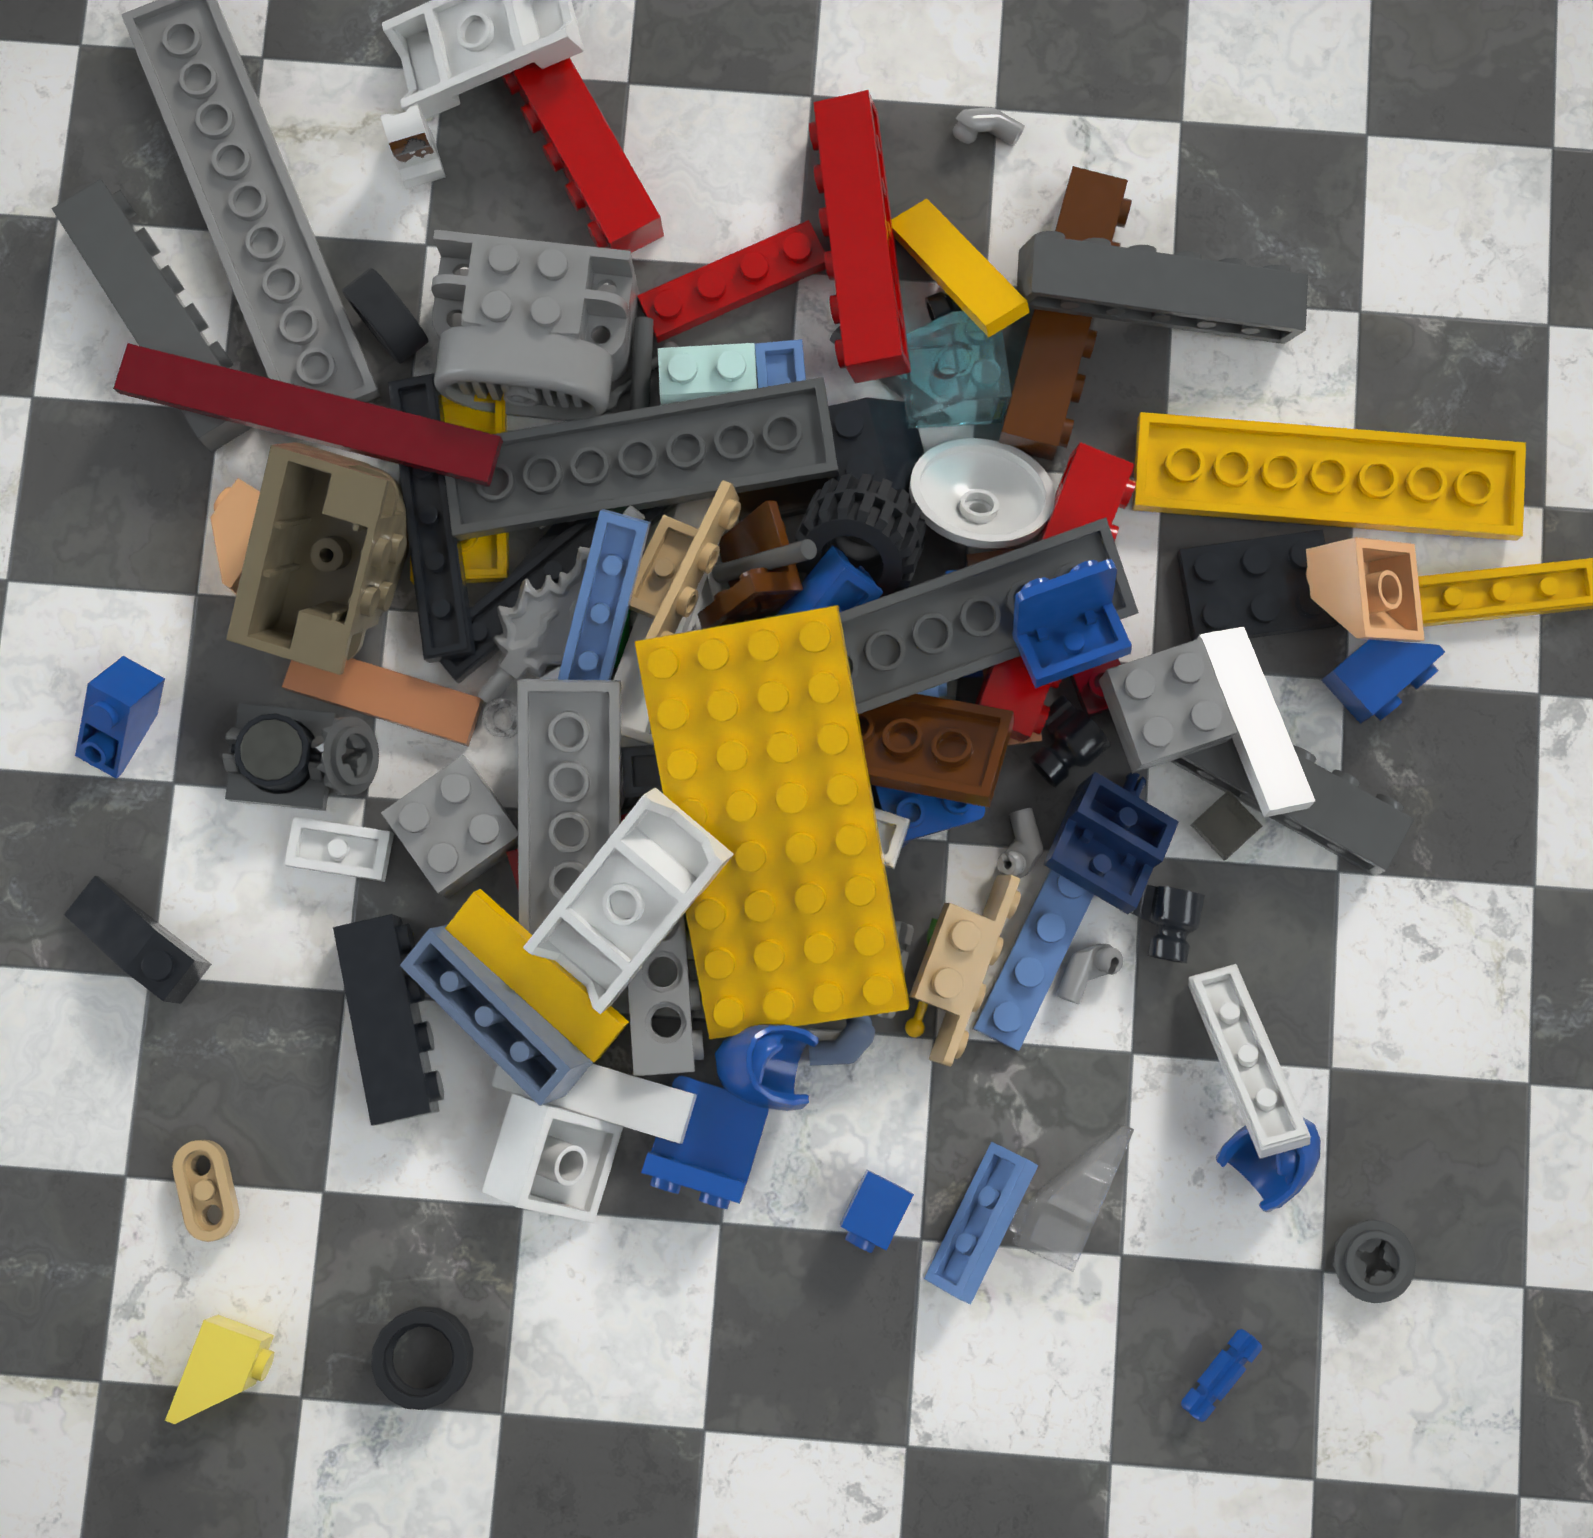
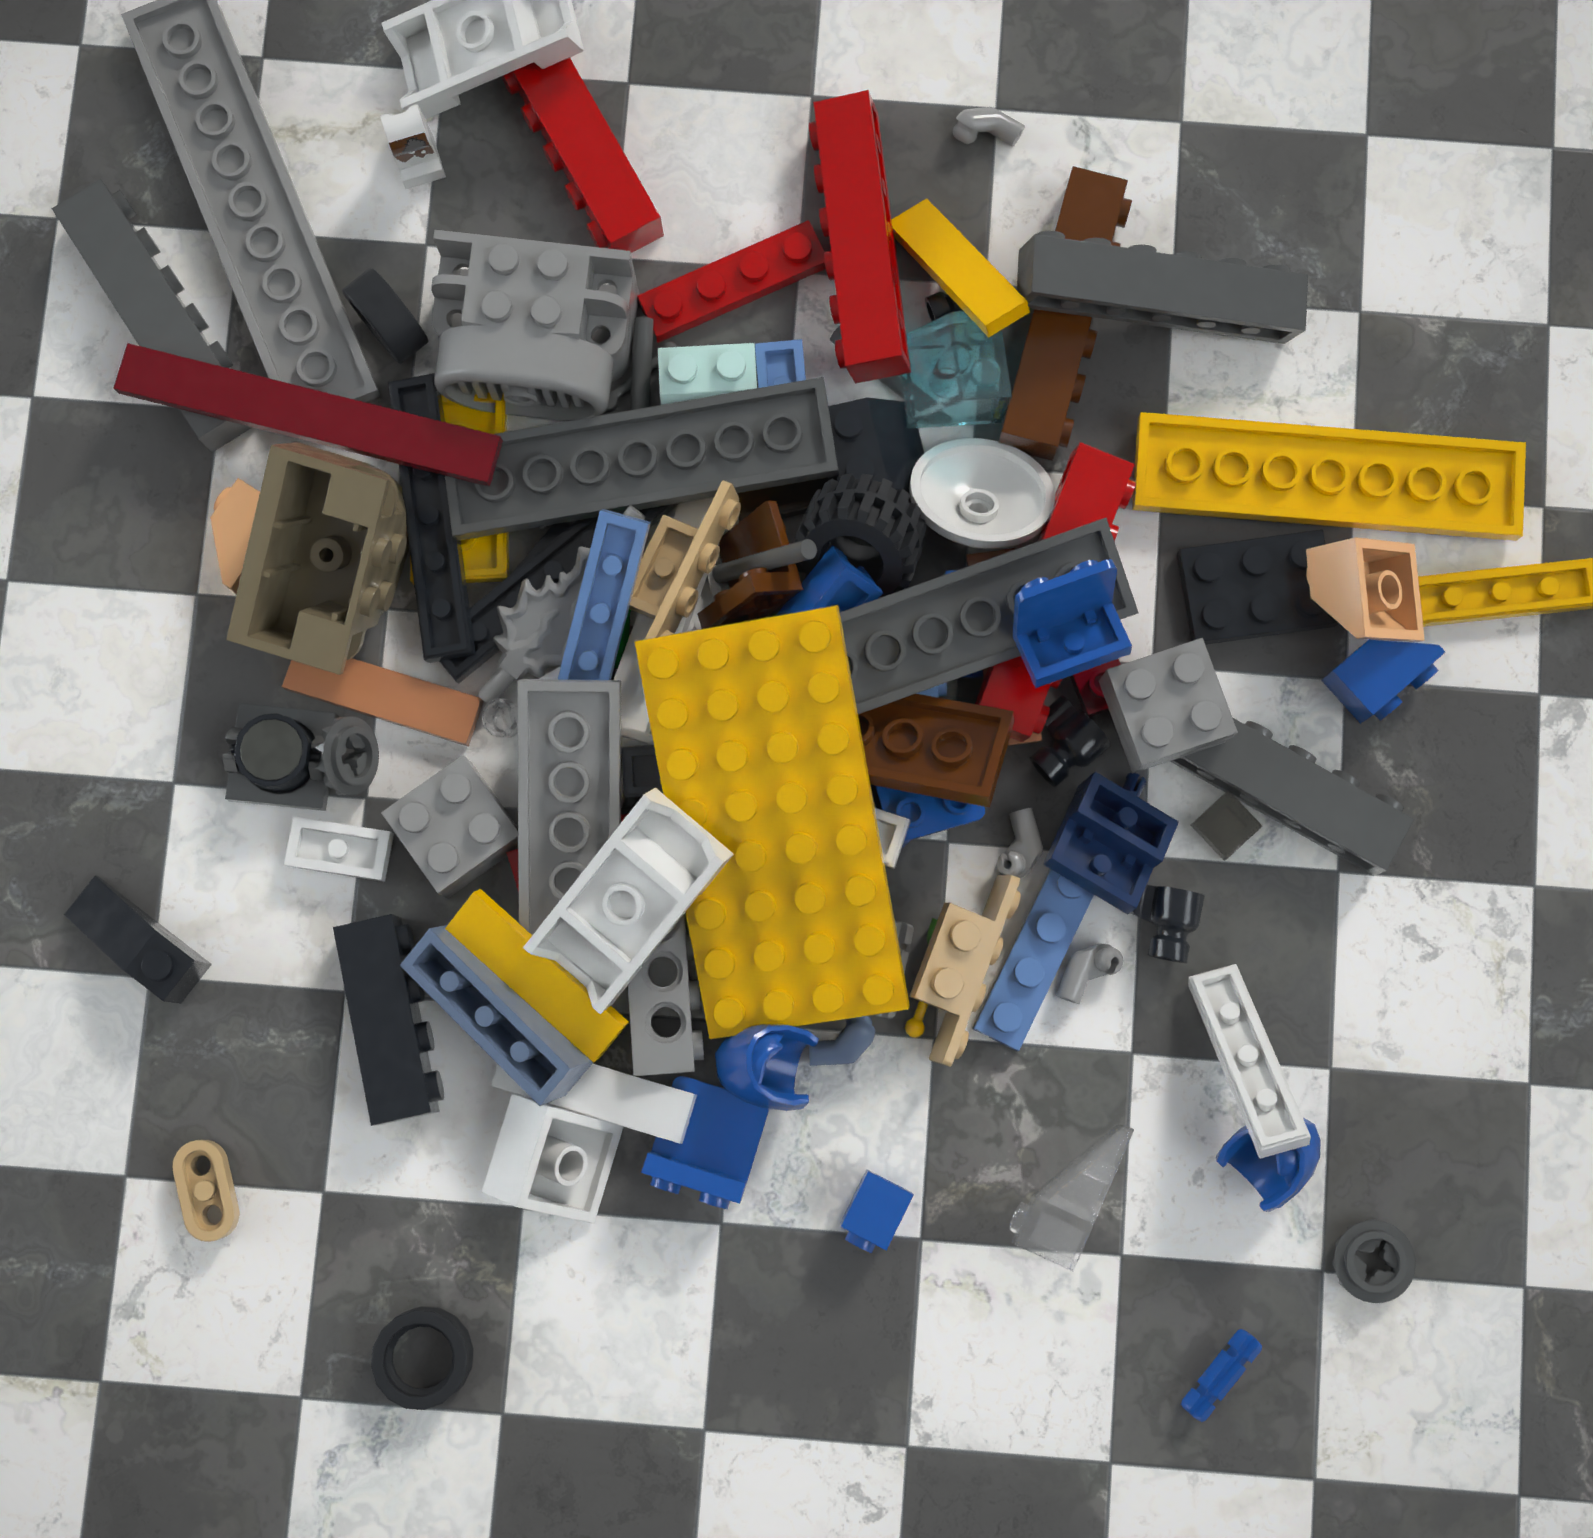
blue slope [75,656,165,779] -> none
light yellow slope [165,1315,275,1424] -> none
medium blue plate [924,1141,1038,1305] -> none
white tile [1197,627,1315,818] -> none

